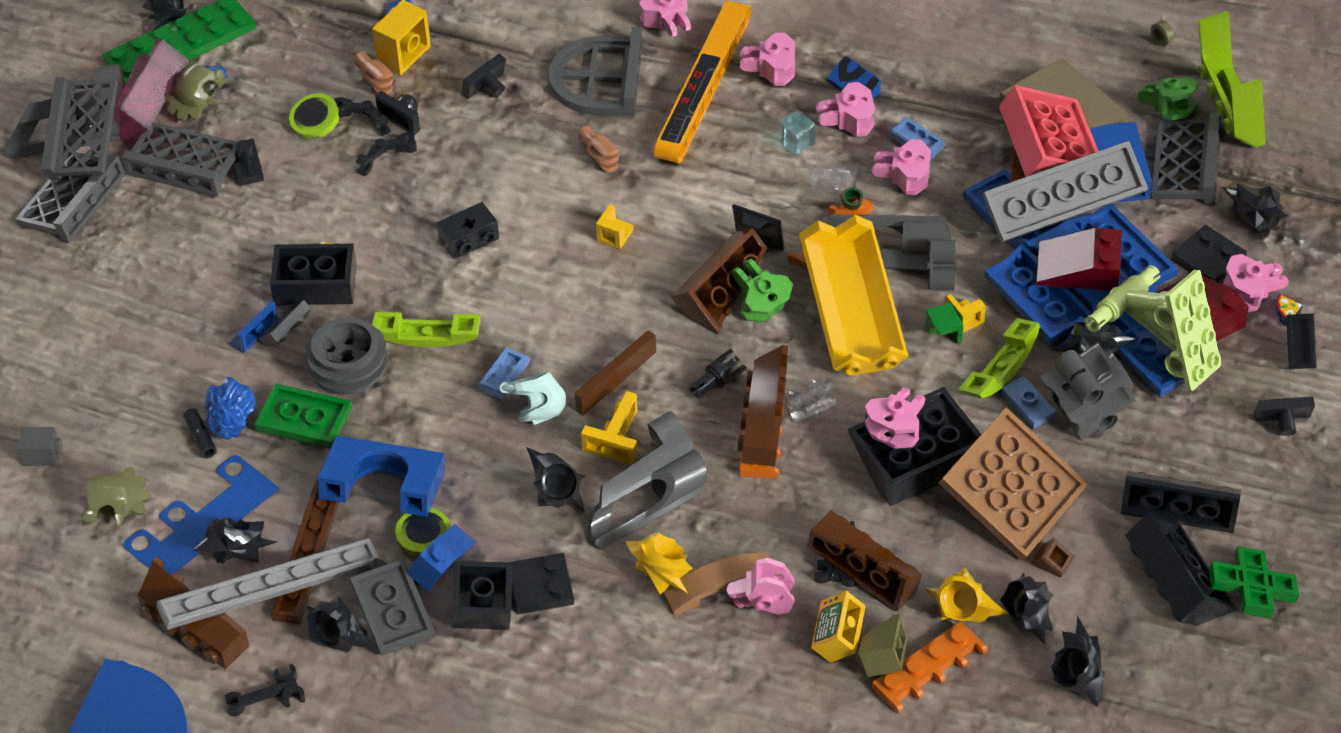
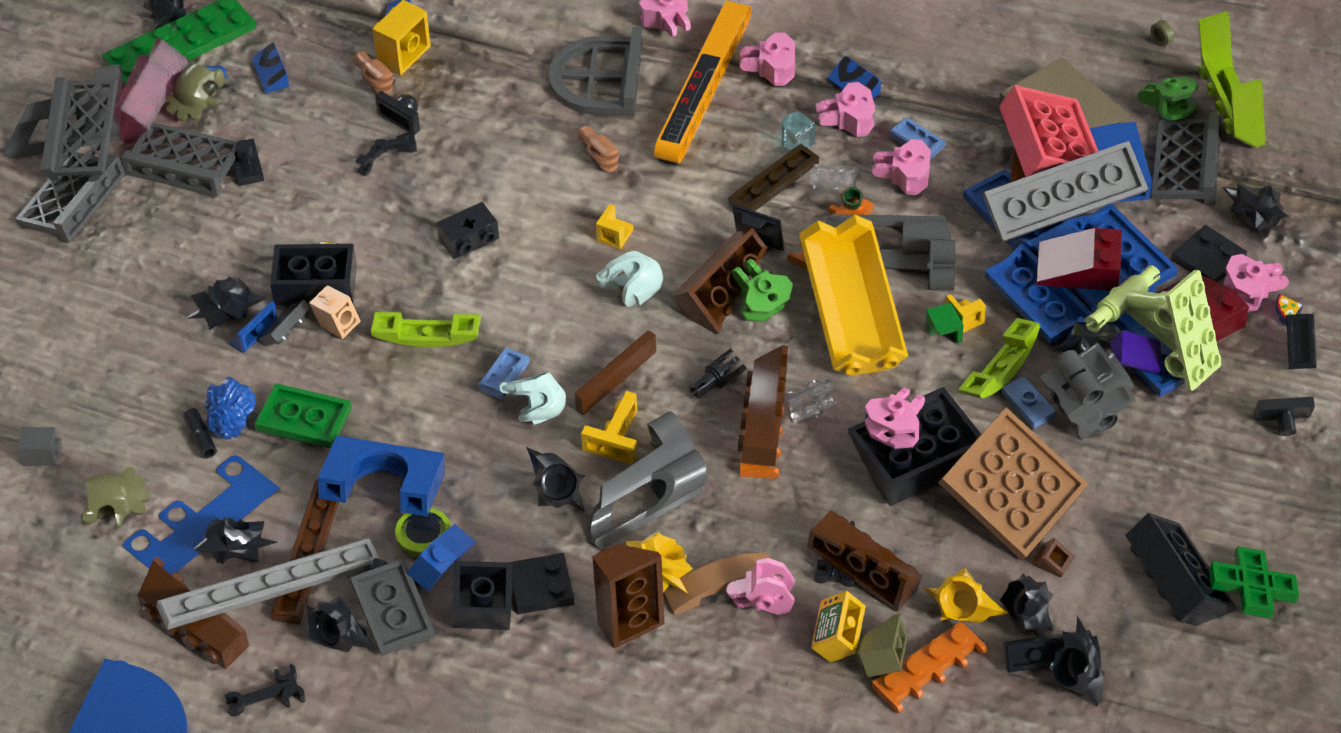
tile [289,93,339,139] -> none
dark grey wheel [305,317,388,395] -> none
black piece [334,97,391,136] -> none
black tile [461,53,506,99] -> none
black slope [1121,471,1241,533] -> none
none -> black hair [184,277,266,330]
none -> blue slope [252,42,289,93]
none -> light nougat head [309,285,361,339]
none -> reddish brown slope [592,544,665,649]
none -> light aqua helmet [596,251,663,307]
none -> dark brown plate [728,143,819,211]
none -> black tile [1003,630,1092,673]
none -> dark purple slope [1110,331,1161,373]

